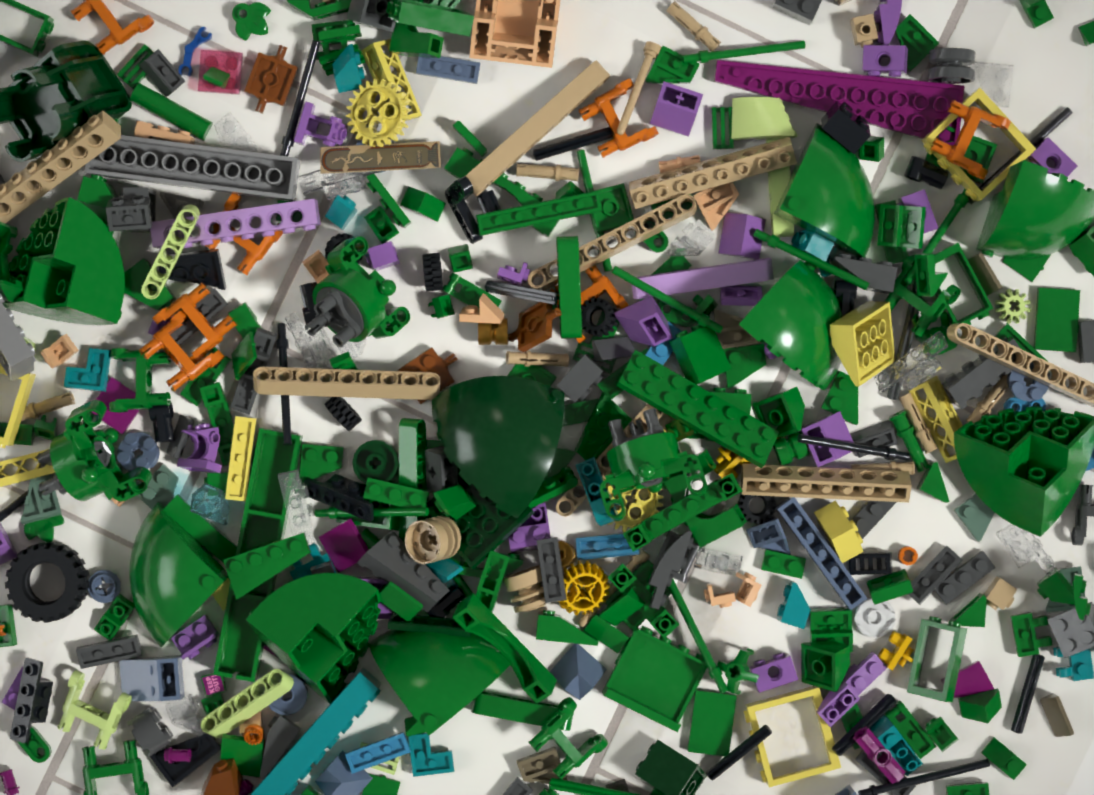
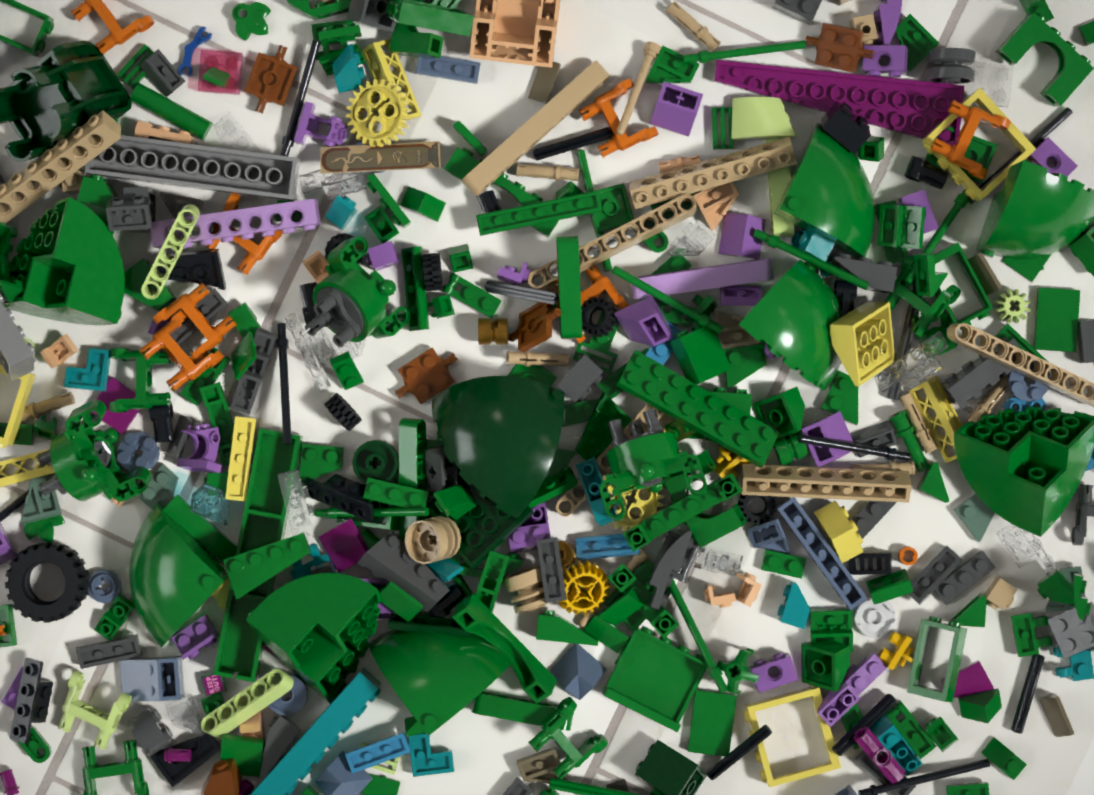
orange bush [244,724,263,745] -> none
tan beam [253,367,440,400] -> none
black beam [445,176,483,244] -> none
light nougat slope [459,293,504,324] -> none
dark grey slope [592,337,635,361] -> none
none -> tan brick [59,169,87,194]
none -> green brick [401,247,429,331]
none -> dark tan slope [528,62,561,104]
none -> dark orange plate [805,22,875,73]
none -> green arch [995,12,1094,107]

